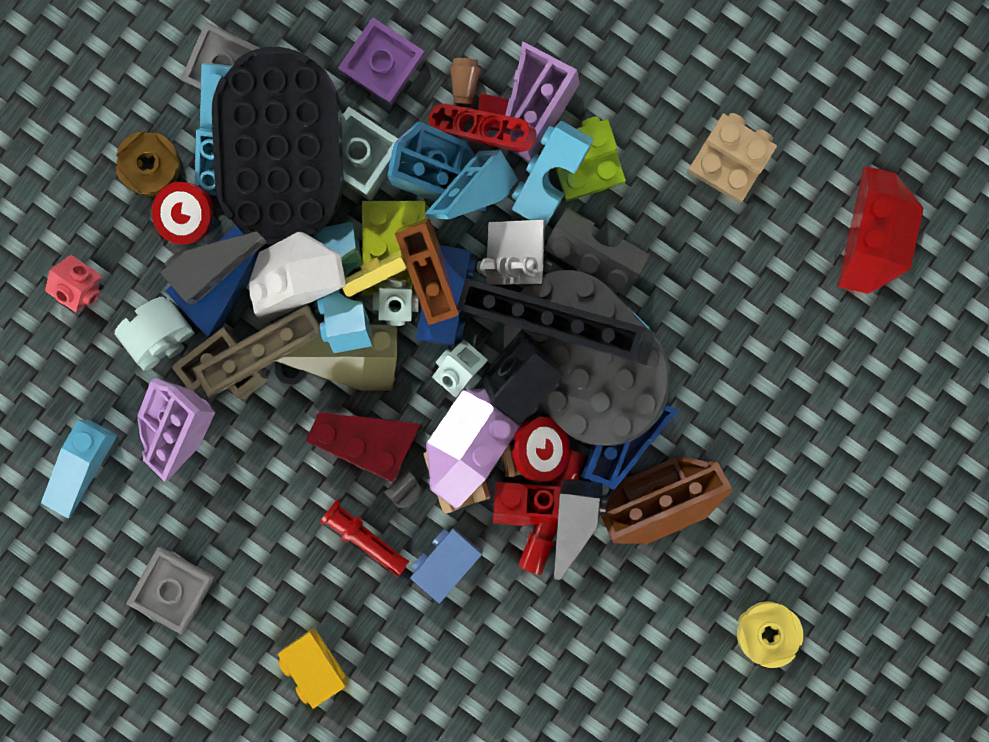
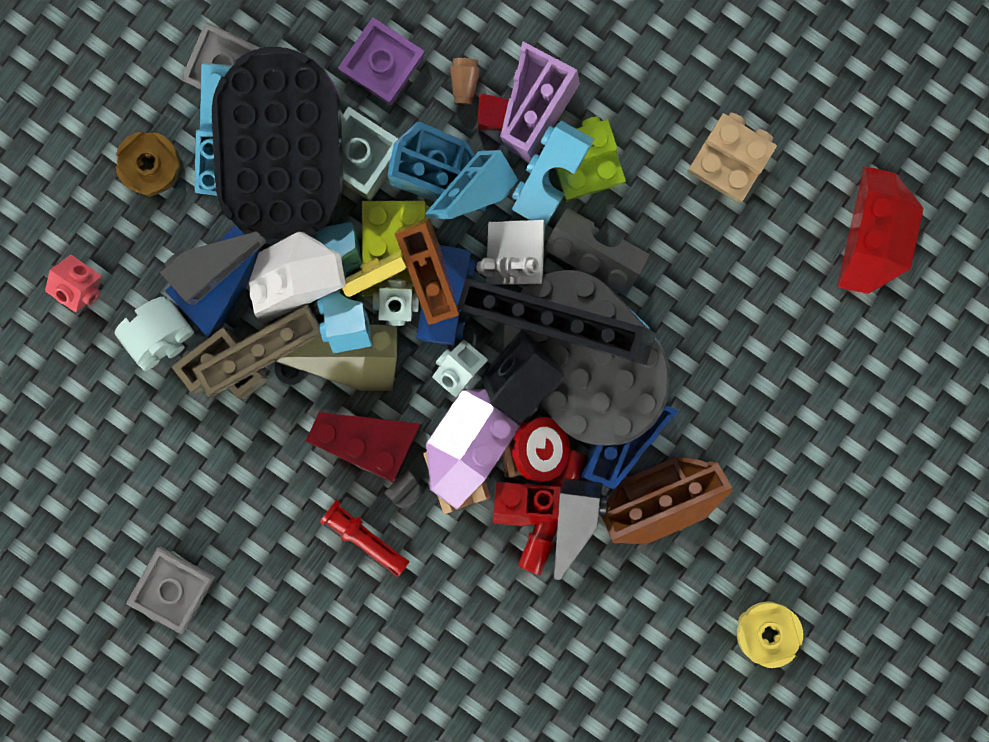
medium azure slope [41,420,118,518] -> none
lavender wedge [137,377,215,482] -> none
red tile [152,182,215,245] -> none
yellow brick [277,627,349,709] -> none
medium blue brick [410,527,482,604] -> none
red beam [428,103,537,152] -> none

